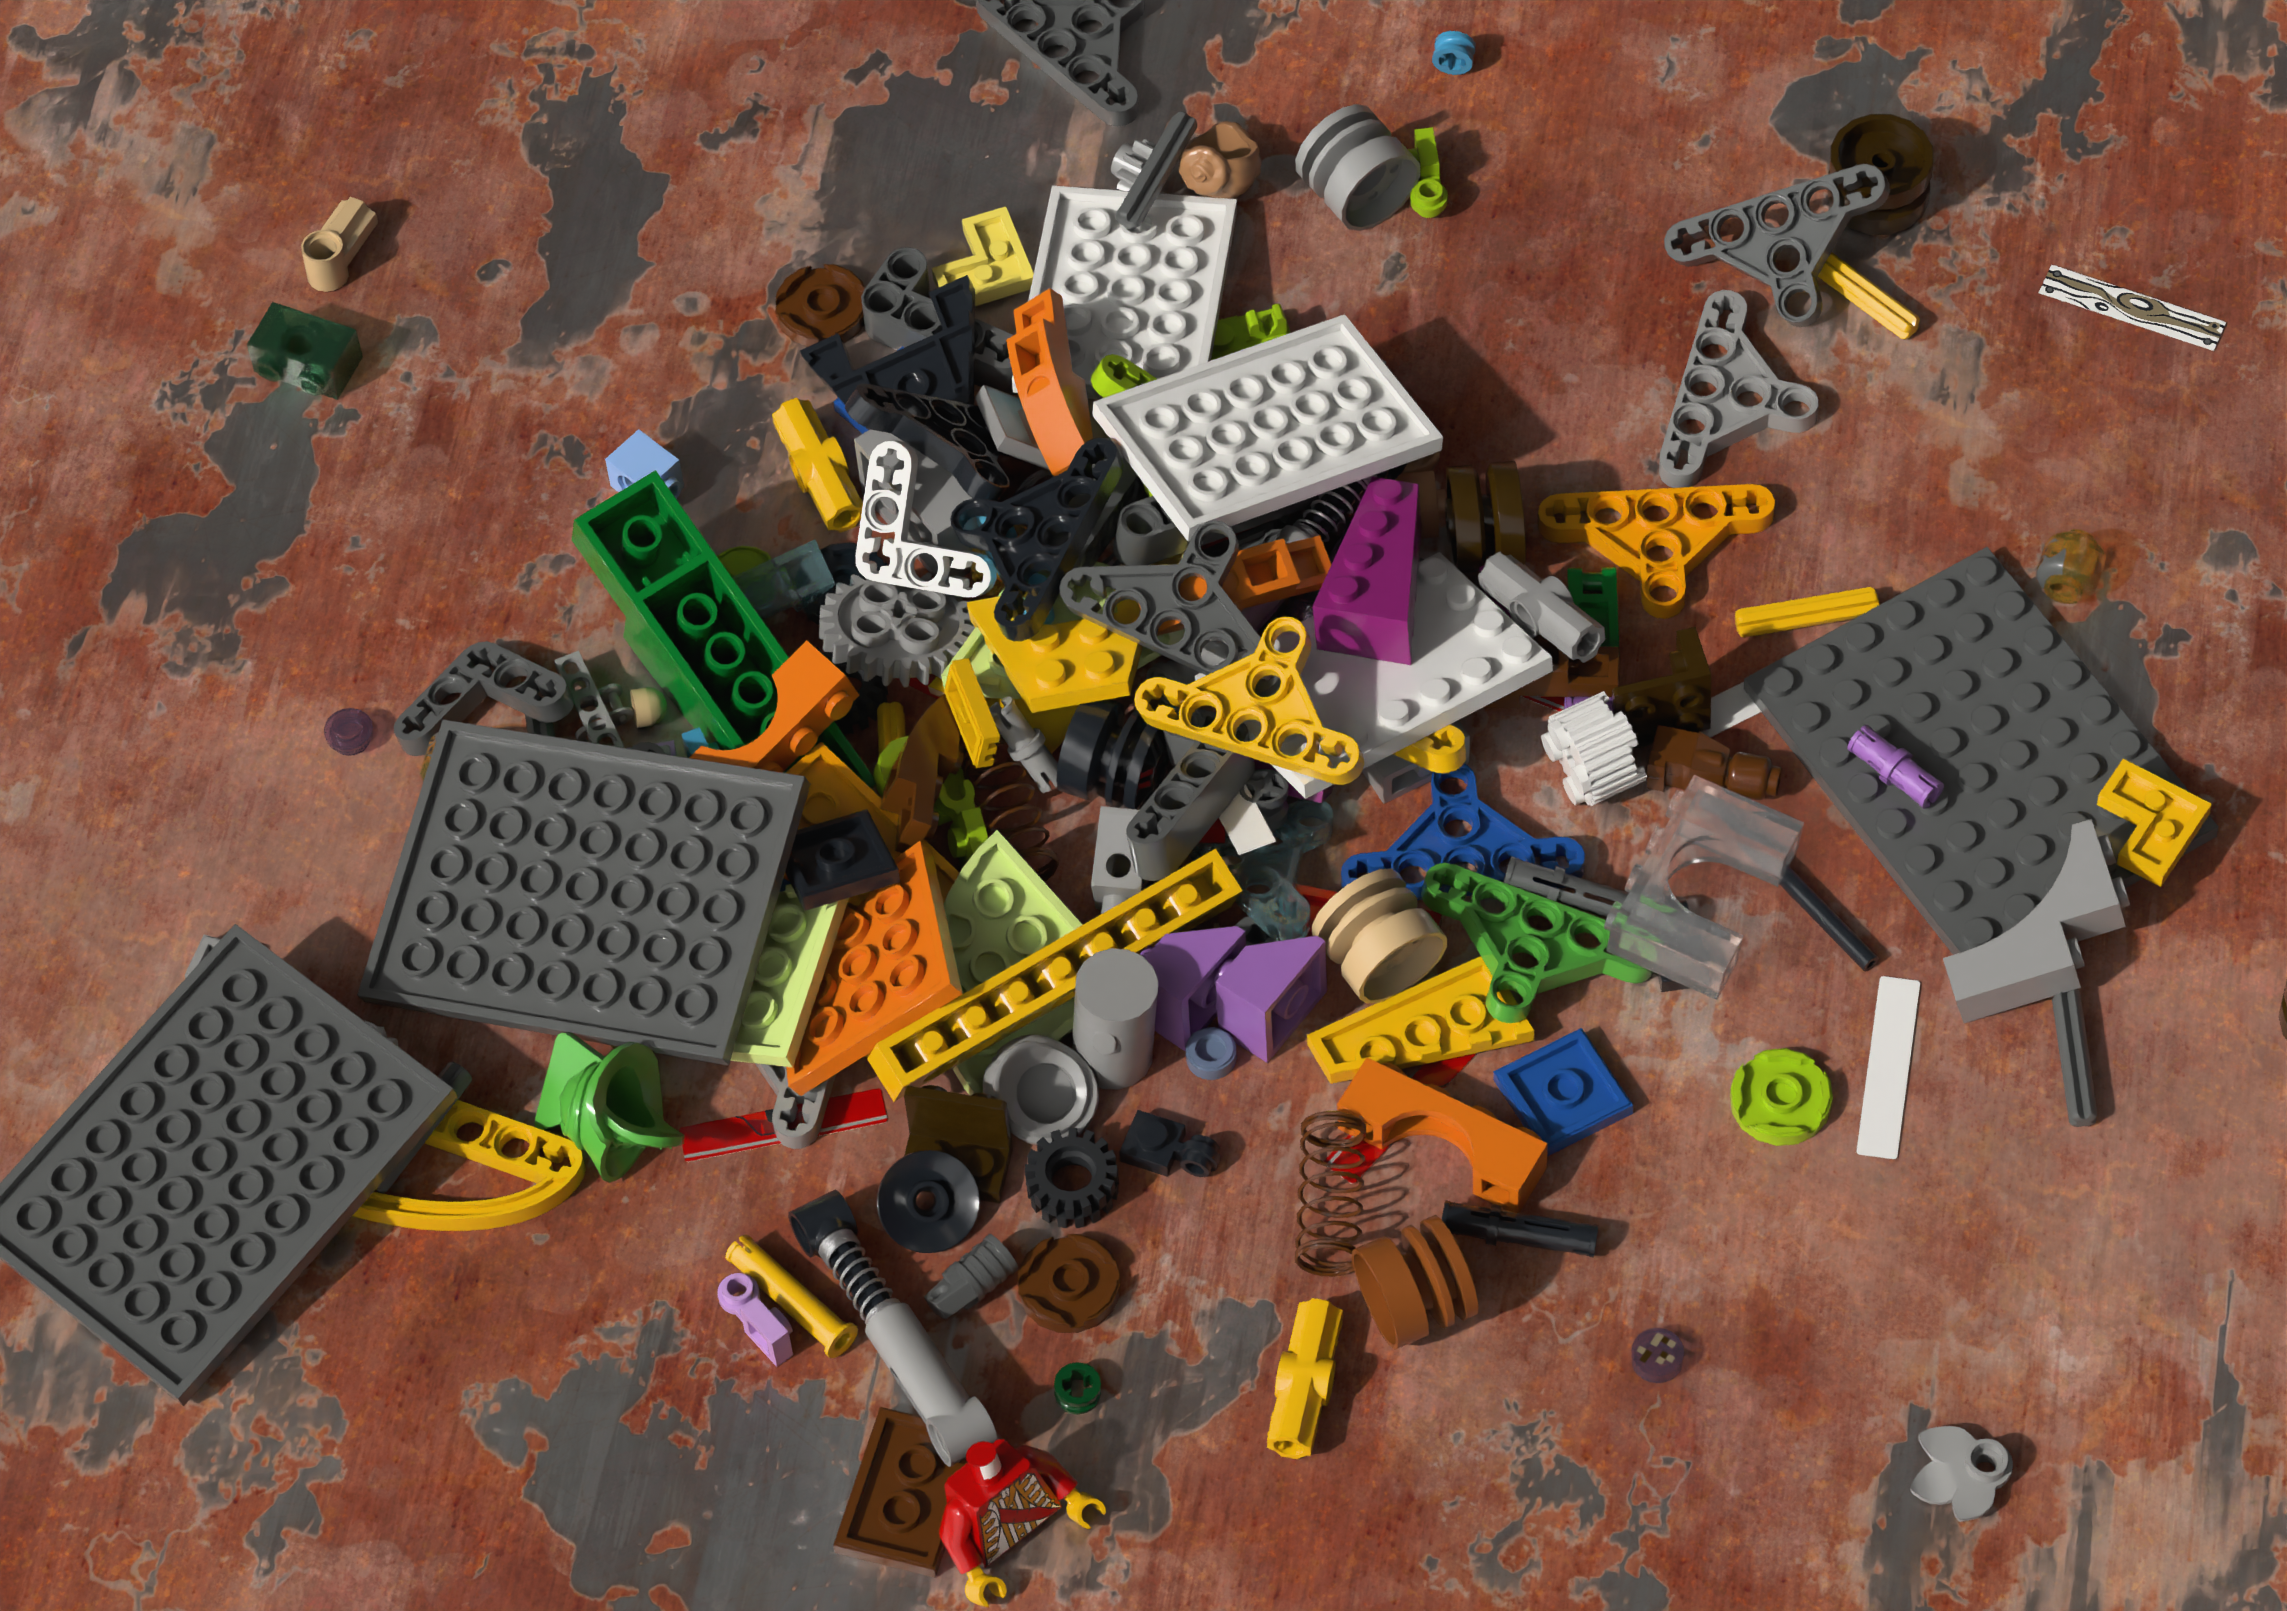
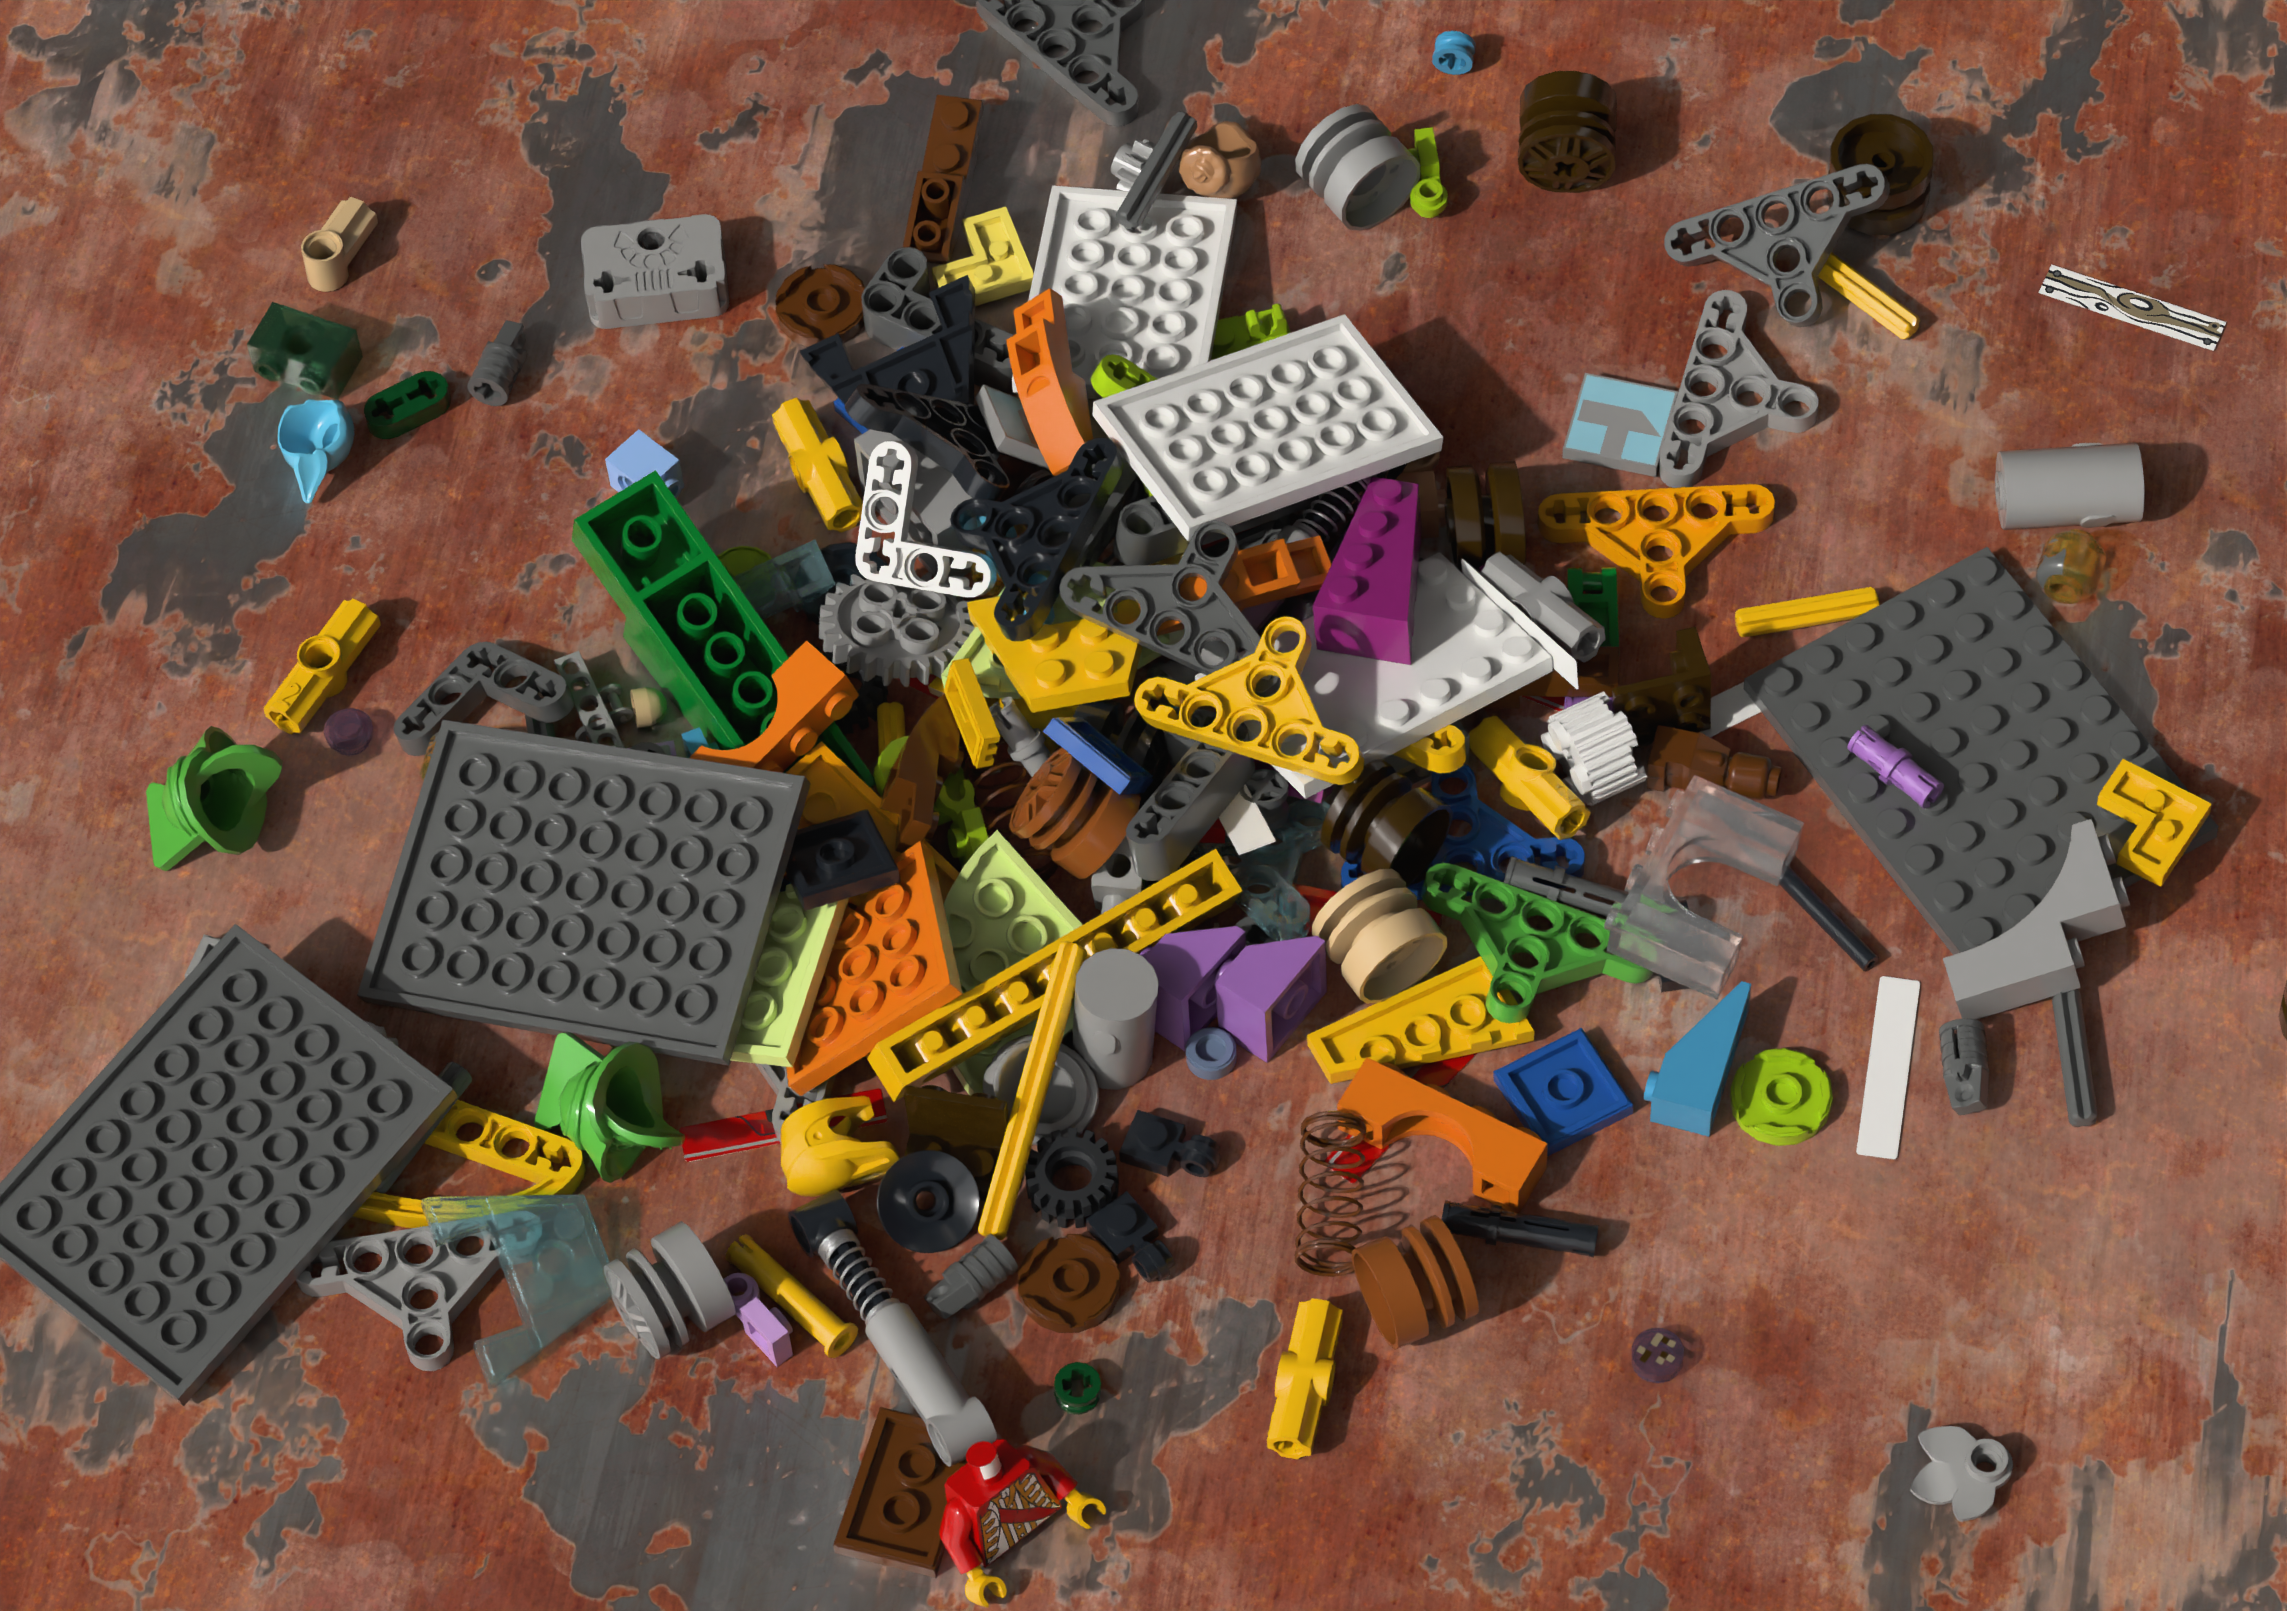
none -> bright green helmet [146,726,283,871]
none -> yellow piece [263,598,381,735]
none -> medium azure piece [278,399,354,504]
none -> light grey beam [296,1211,545,1371]
none -> dark green beam [364,371,451,439]
none -> clear light blue wing [421,1194,612,1389]
none -> dark grey hinge [467,320,527,406]
none -> light grey axle [581,214,729,329]
none -> light grey wheel [604,1221,736,1360]
none -> yellow helmet [781,1096,899,1197]
none -> reddish brown slope [902,95,984,264]
none -> yellow axle [978,942,1087,1240]
none -> dark orange wheel [1009,747,1141,879]
none -> blue tile [1043,717,1154,795]
none -> black plate [1086,1191,1175,1283]
none -> dark brown wheel [1320,759,1453,888]
none -> white sticker [1461,559,1579,689]
none -> yellow piece [1469,716,1591,840]
none -> dark brown wheel [1518,71,1617,193]
none -> tile [1563,373,1678,477]
none -> dark azure slope [1644,981,1751,1137]
none -> dark grey hinge [1939,1019,1989,1116]
none -> light grey piece [1995,443,2144,530]

